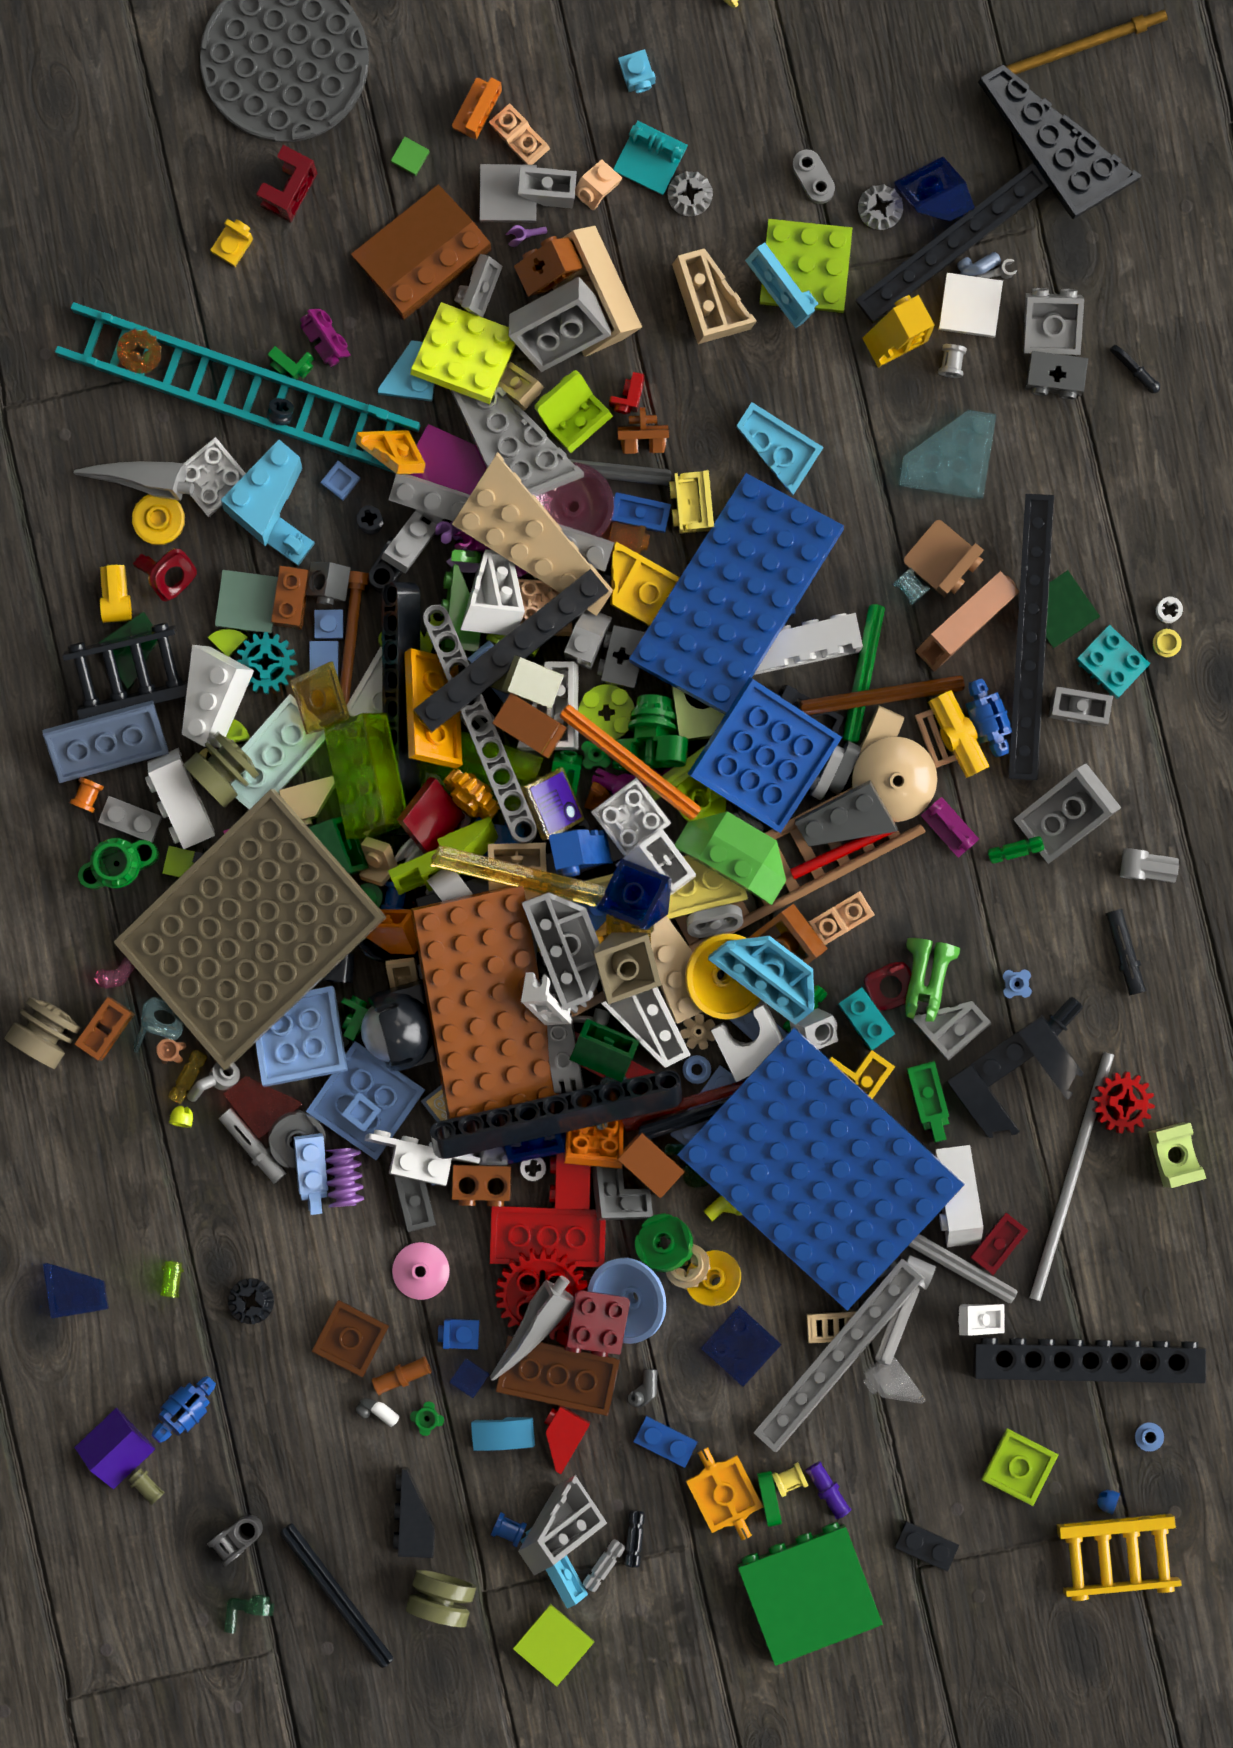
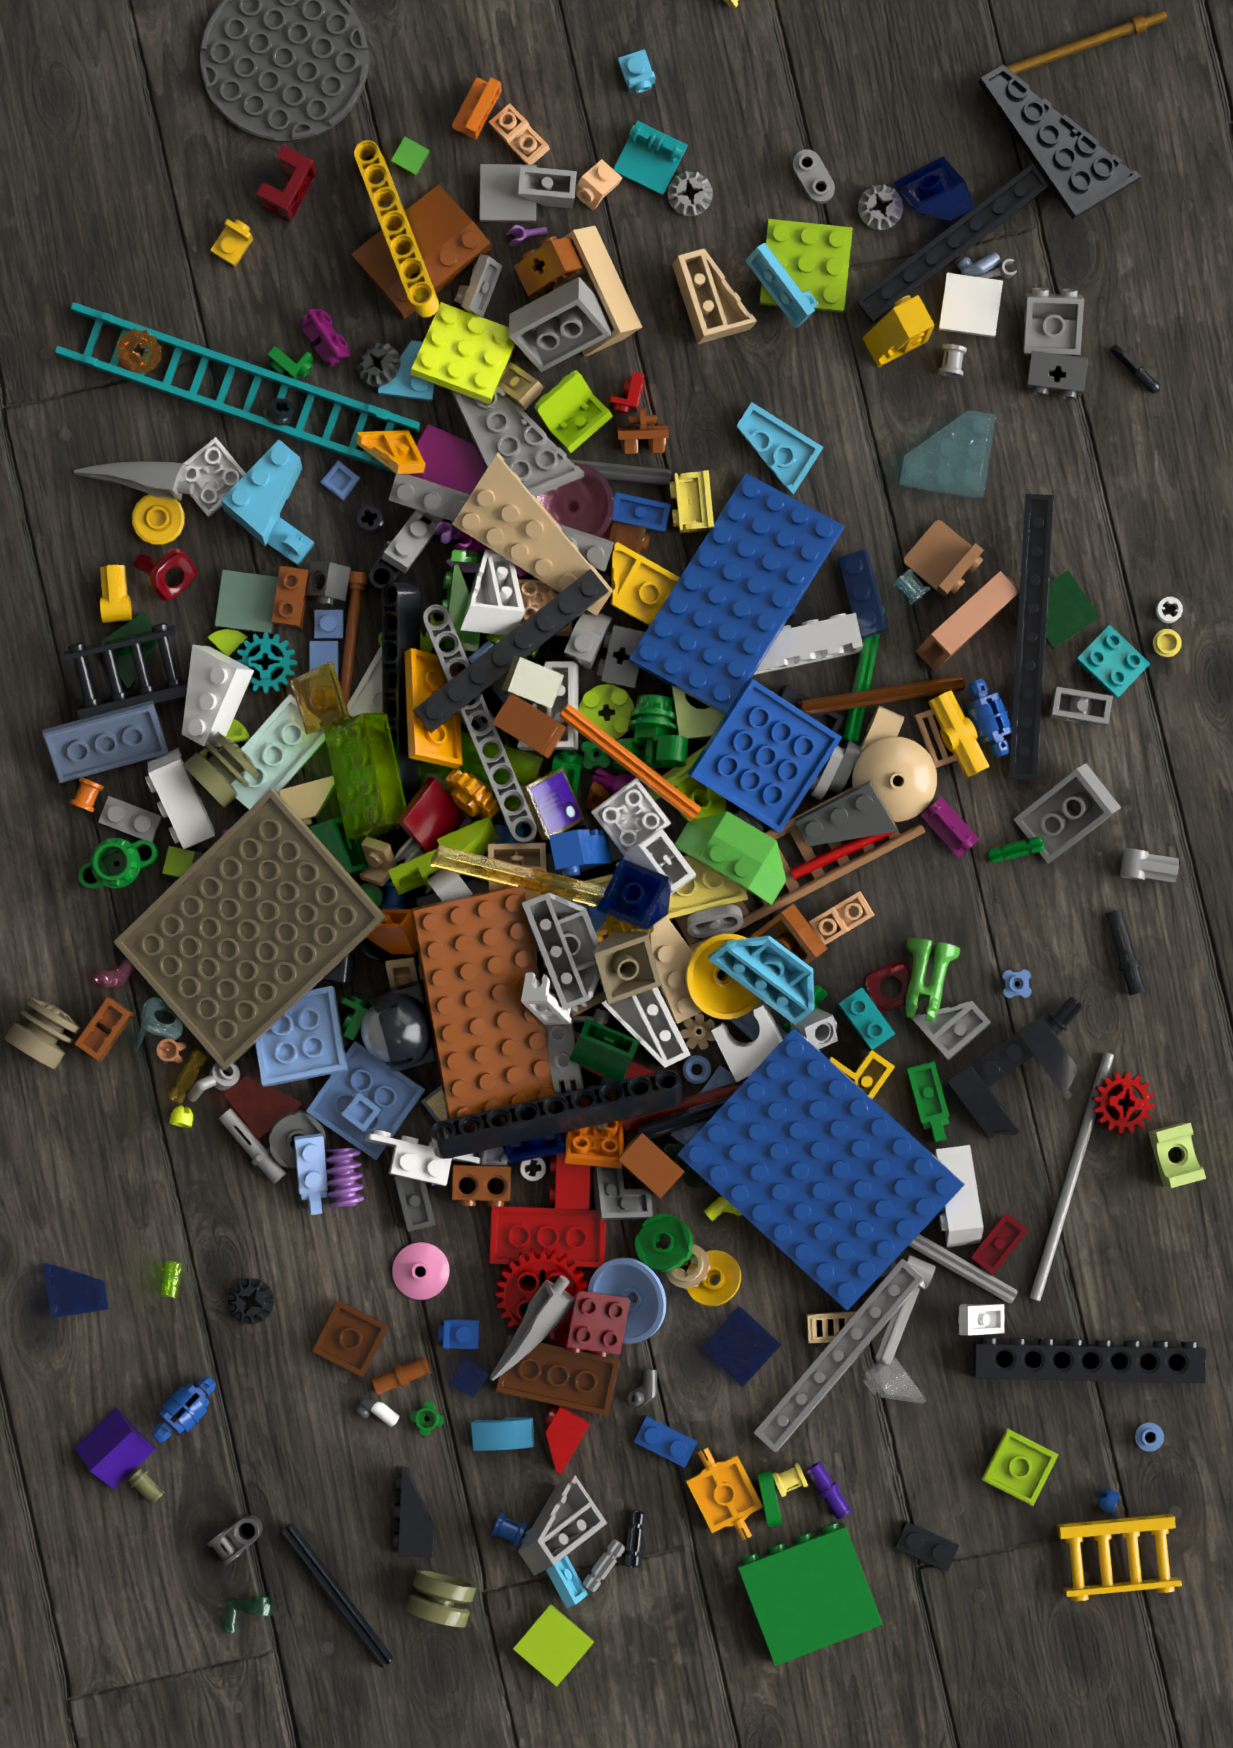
none -> yellow beam [354,140,439,317]
none -> dark grey gear [357,343,401,387]
none -> dark blue plate [838,549,888,639]

